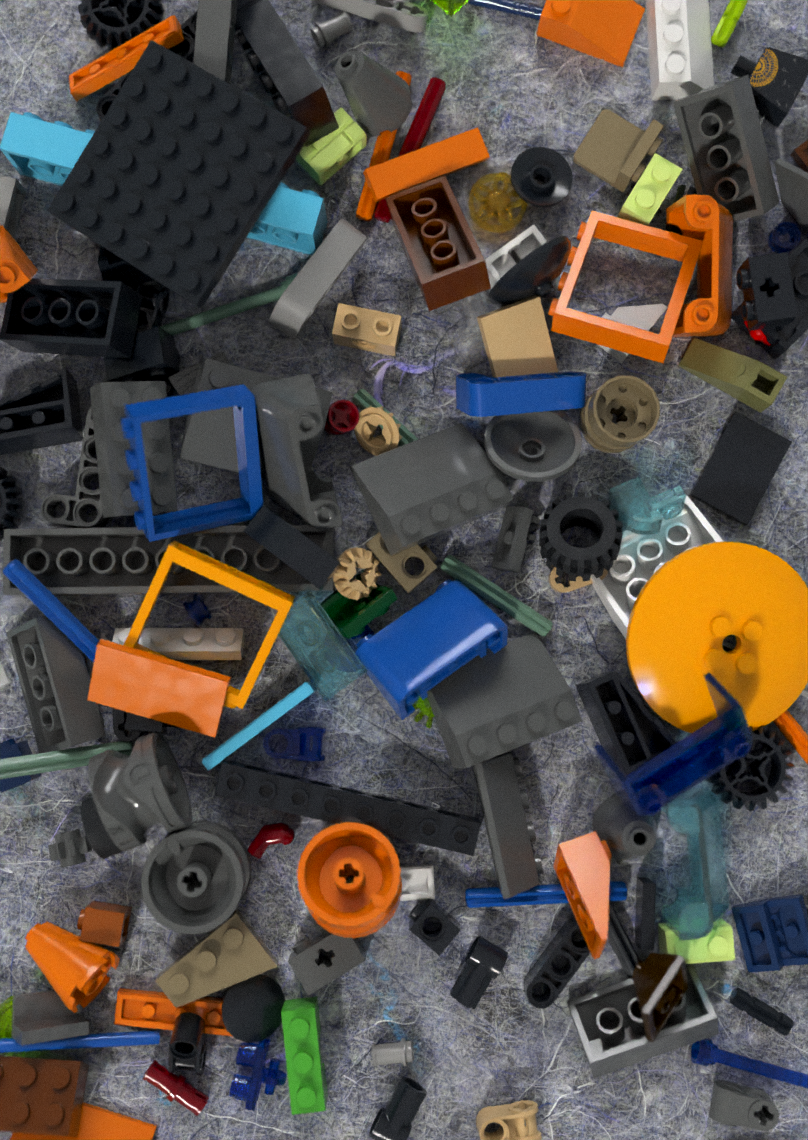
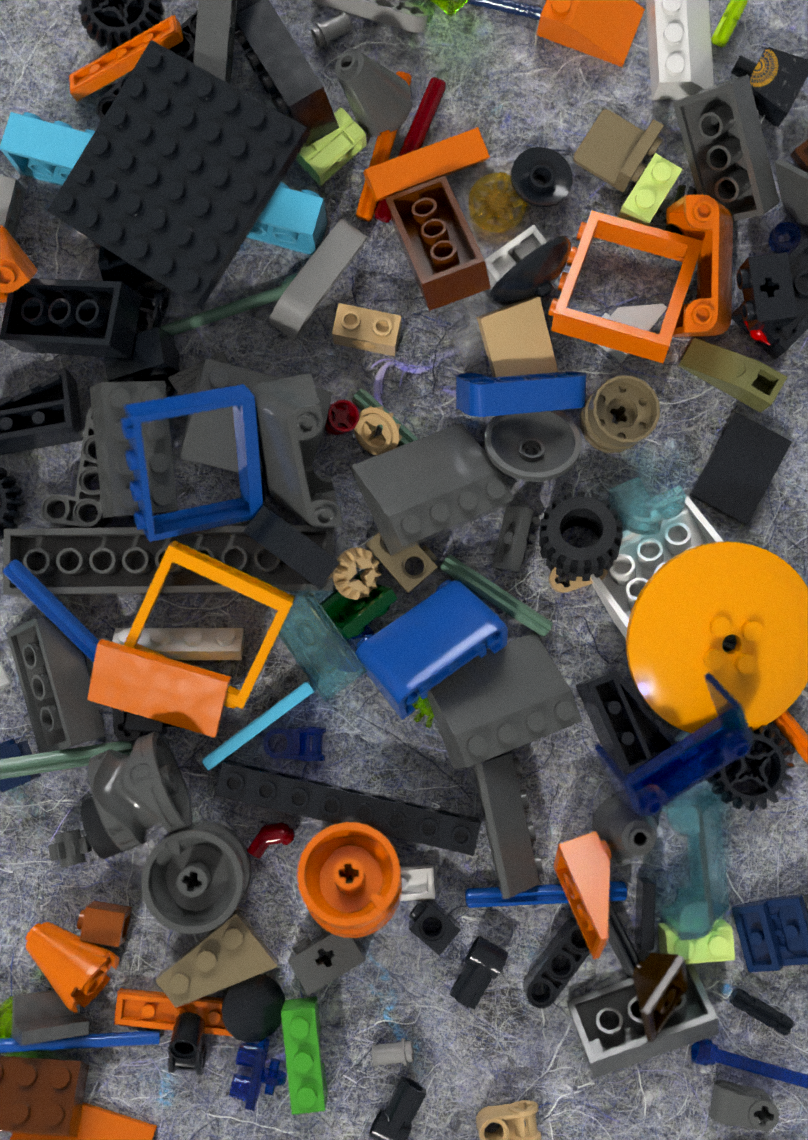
dark red pin [142,1060,209,1116] -> none
clear blue bush [183,594,213,627] -> none

